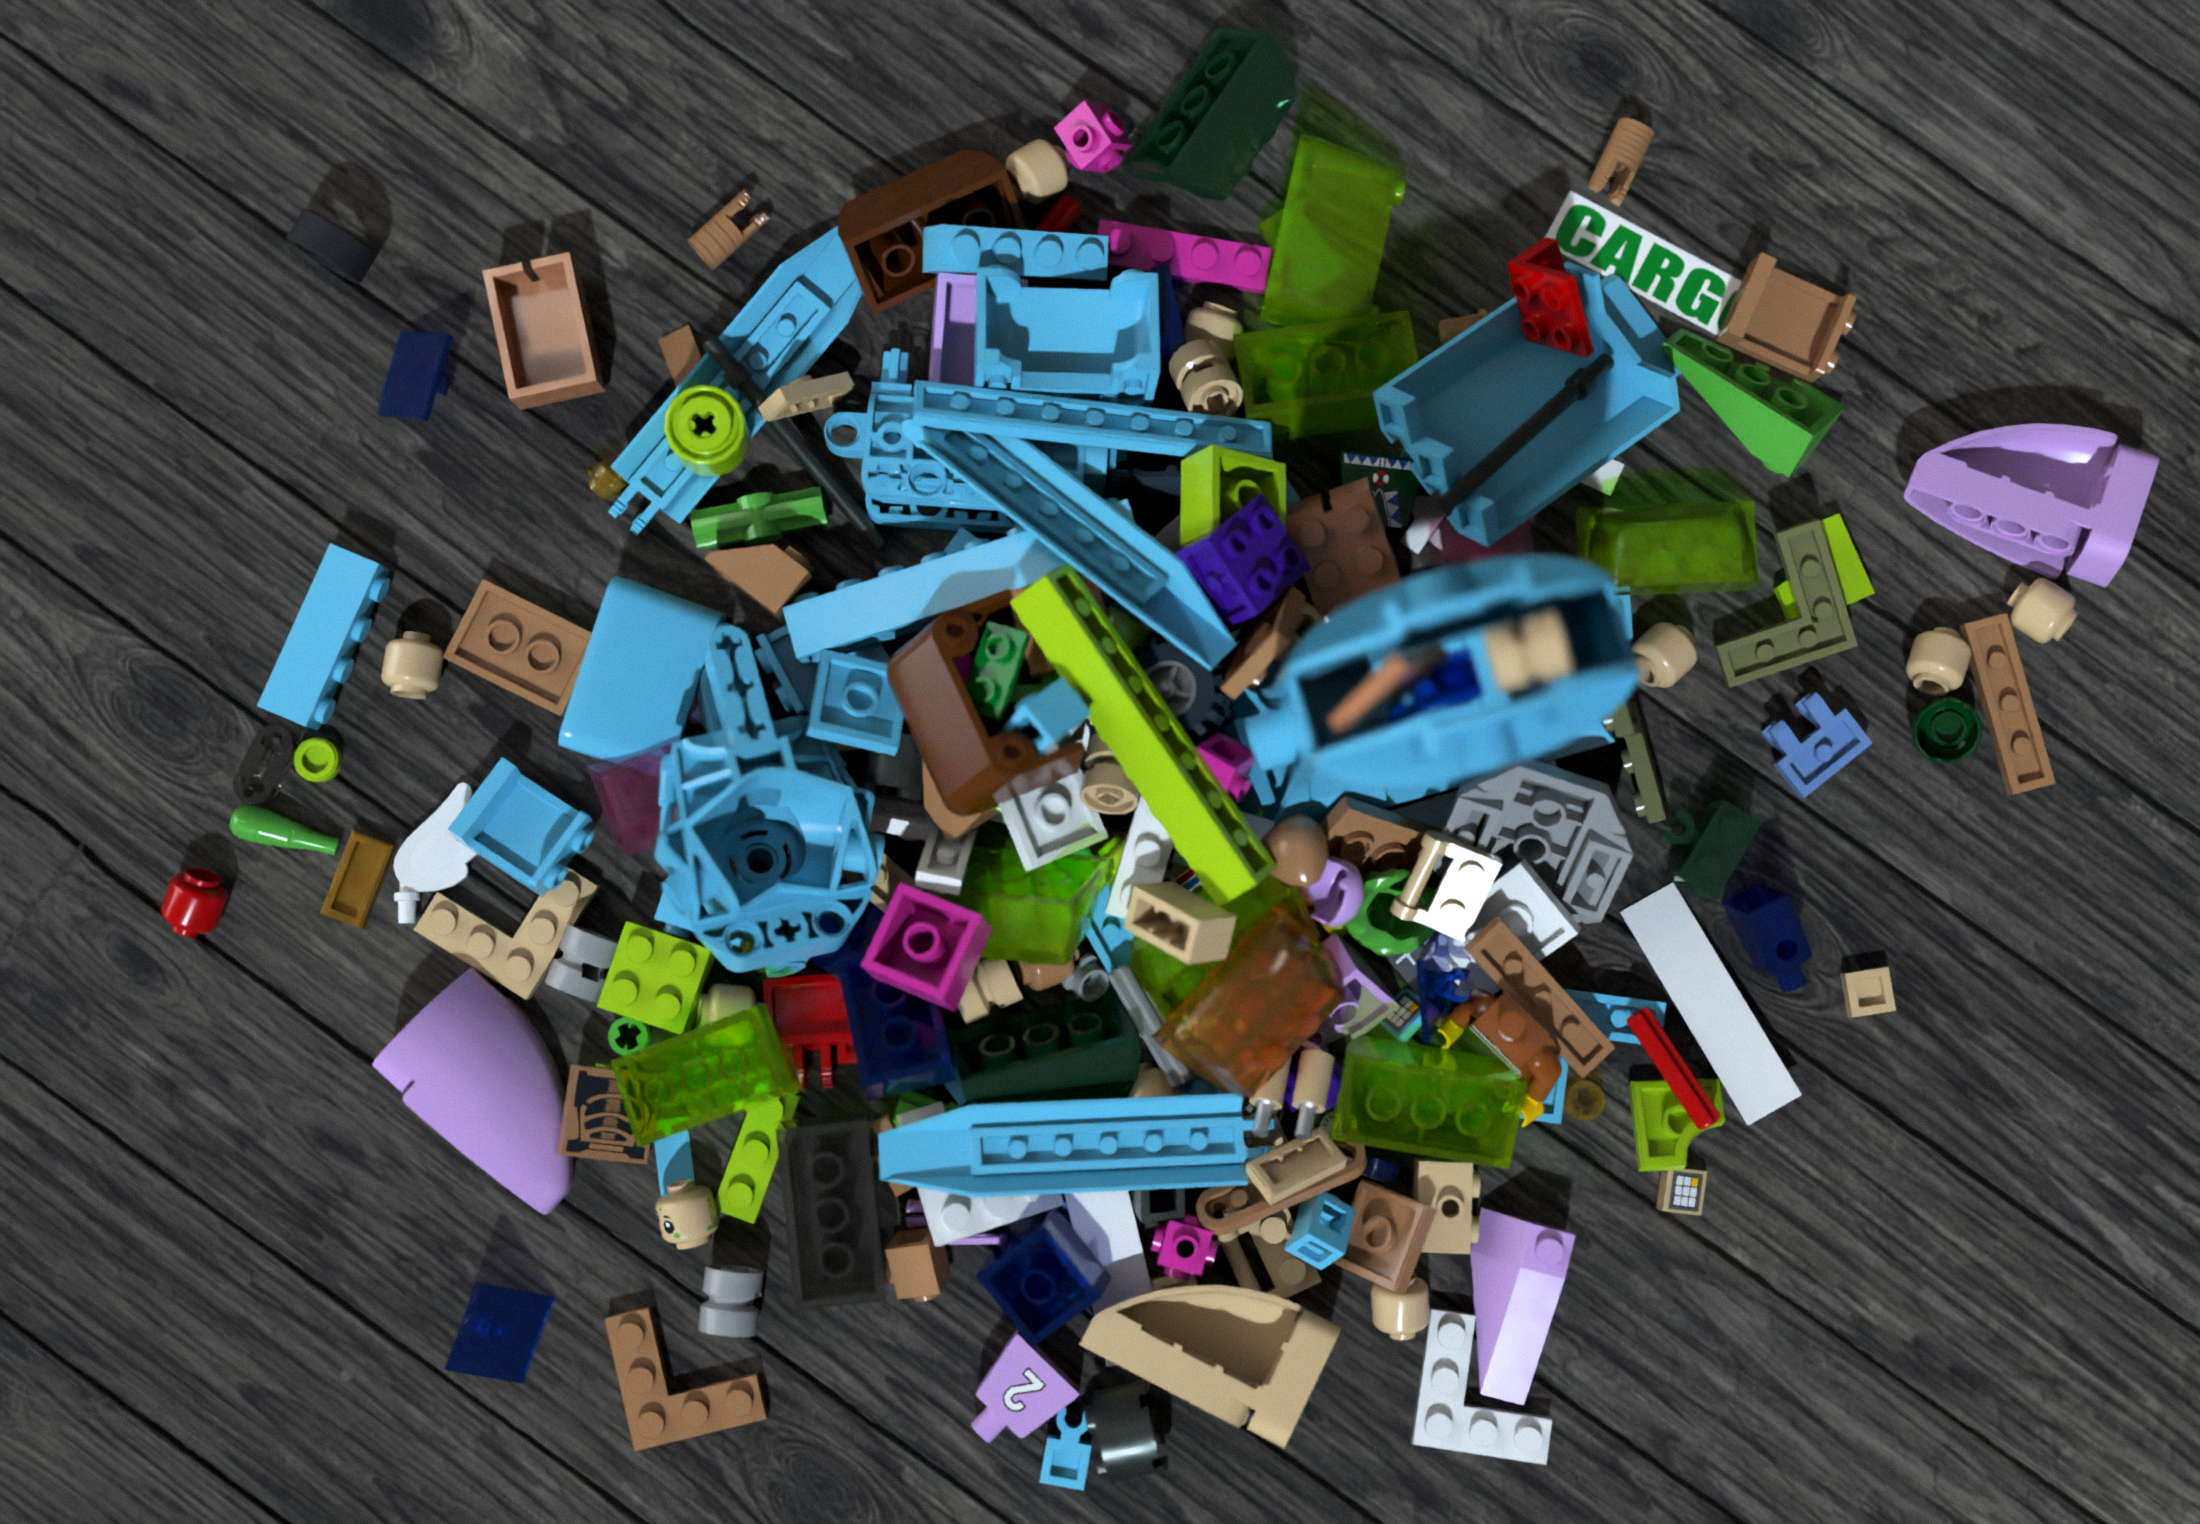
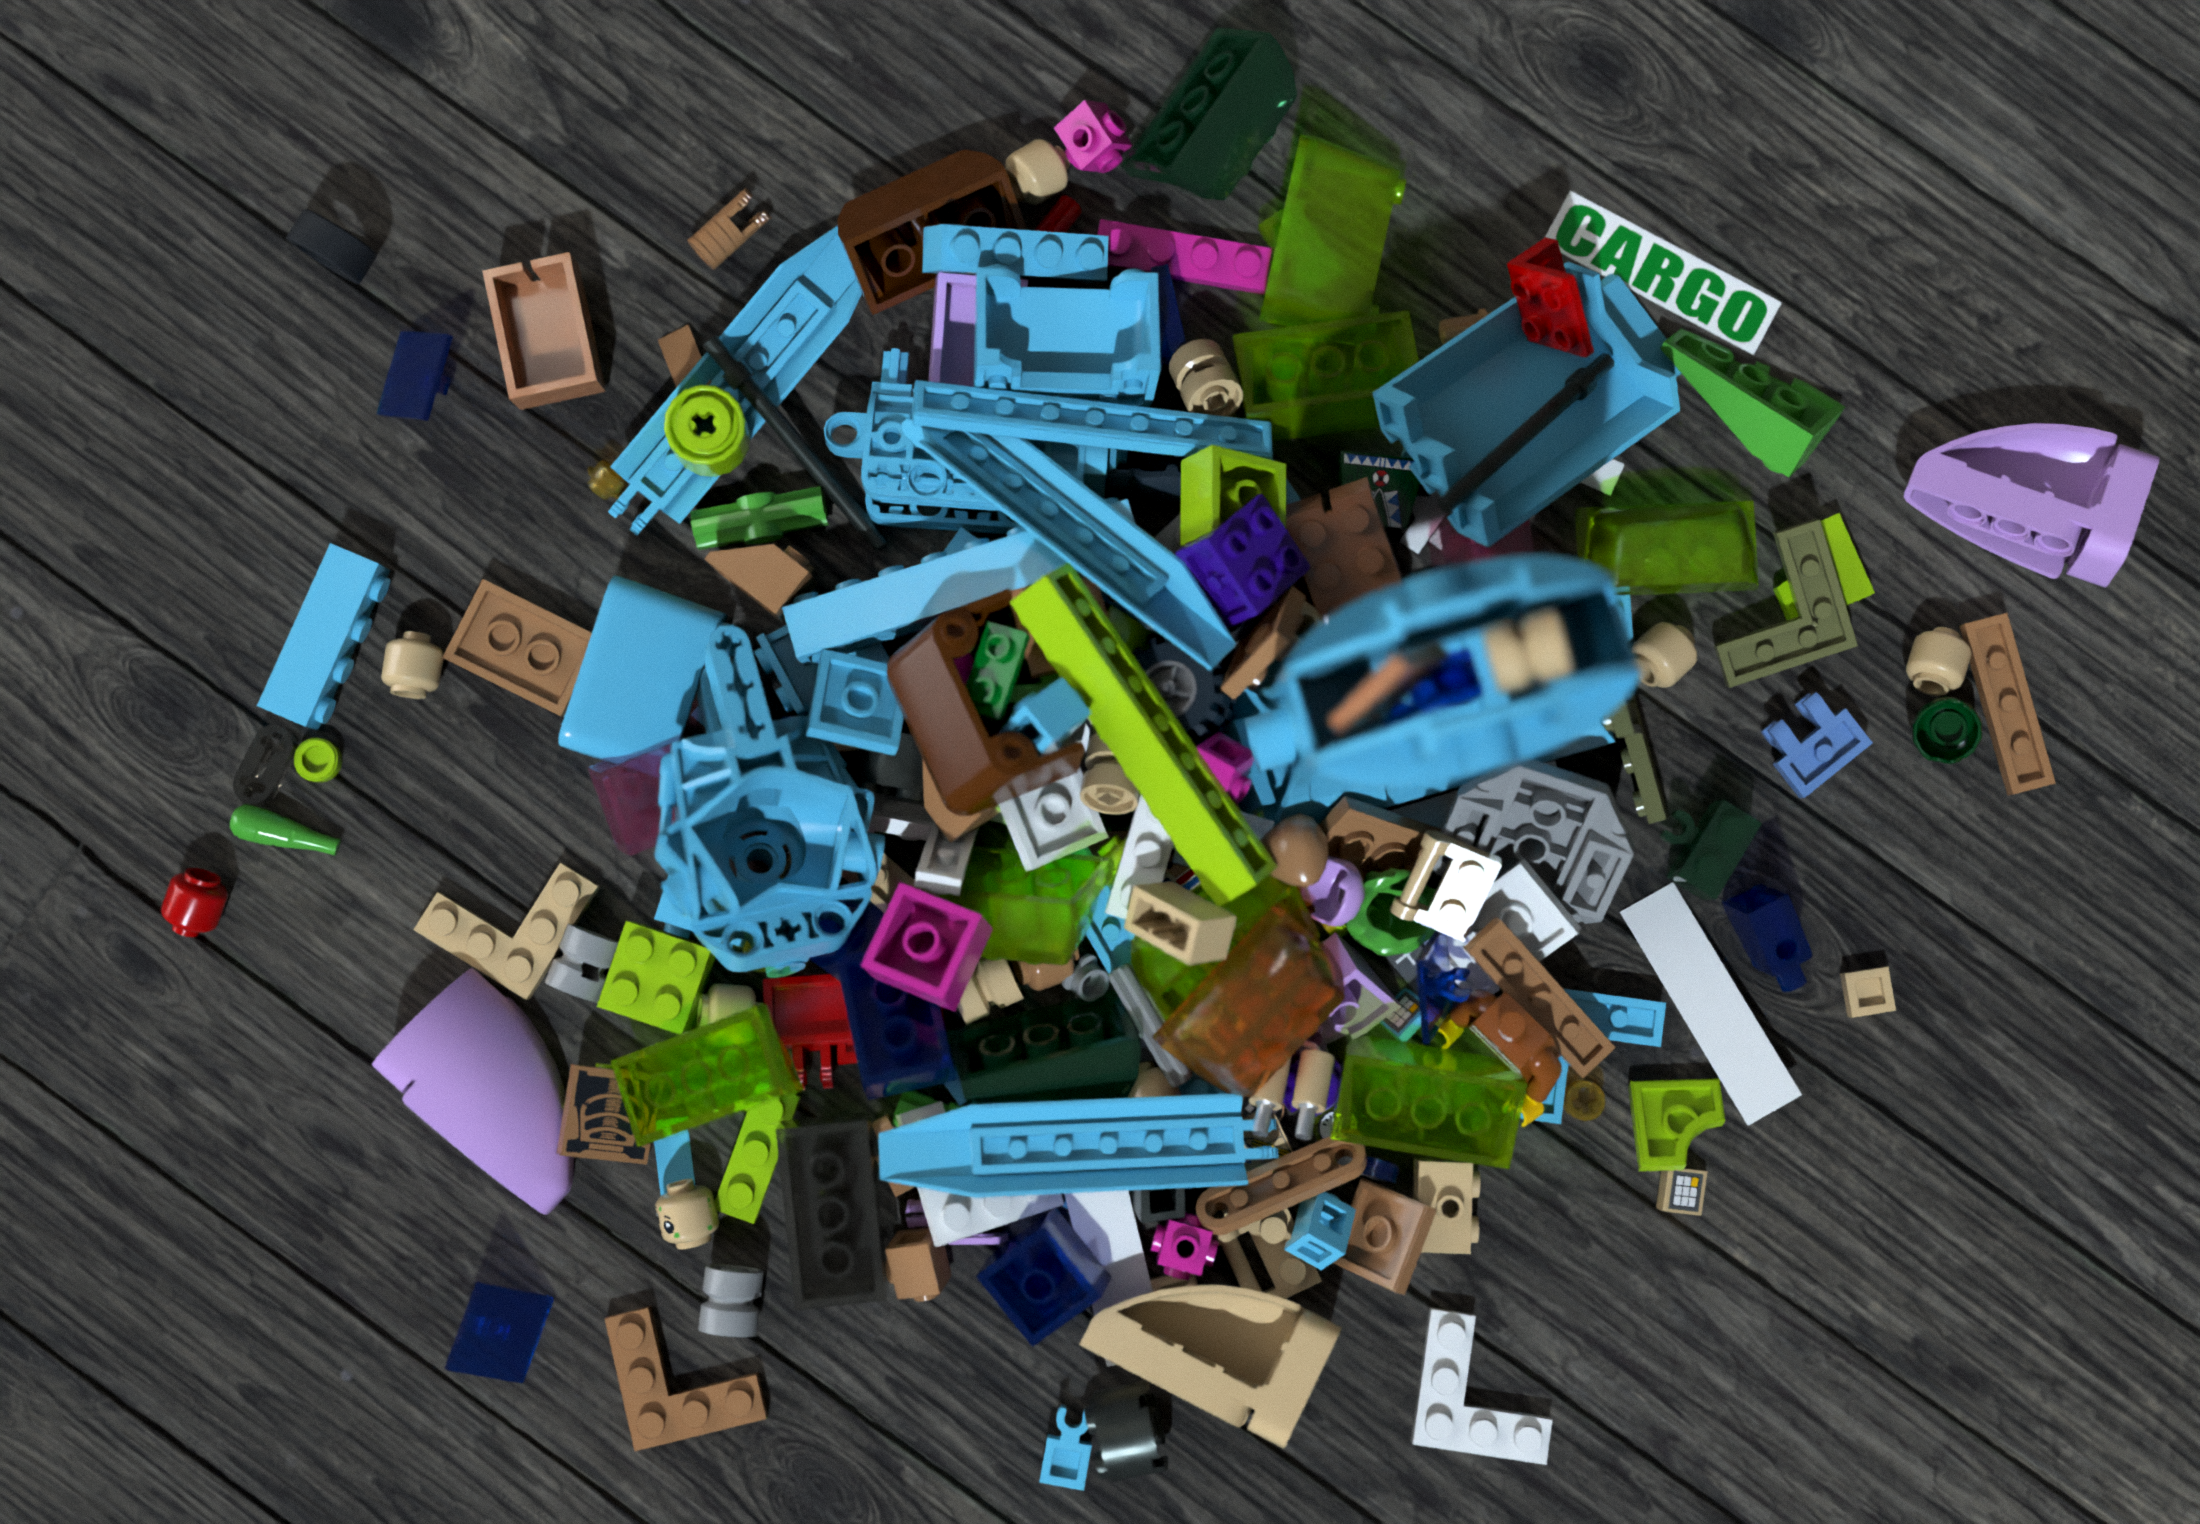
pearl gold tile [320,830,397,929] -> none
white animal [393,782,478,924] -> none
medium azure panel [448,757,596,897] -> none
bright green bush [608,1016,651,1056] -> none
tan plate [758,371,854,422] -> none
lavender torso [970,1328,1080,1443] -> none
tan head [1180,302,1243,363] -> none
tan plate [1245,1126,1347,1205] -> none
tan head [1370,1272,1431,1340] -> none
lavender wedge [1469,1207,1576,1406] -> none
medium nougat hinge [1587,118,1654,207] -> none
red axle [1627,1007,1721,1130] -> none
medium nougat panel [1716,252,1857,383] -> none
tan head [2007,578,2079,644] -> none

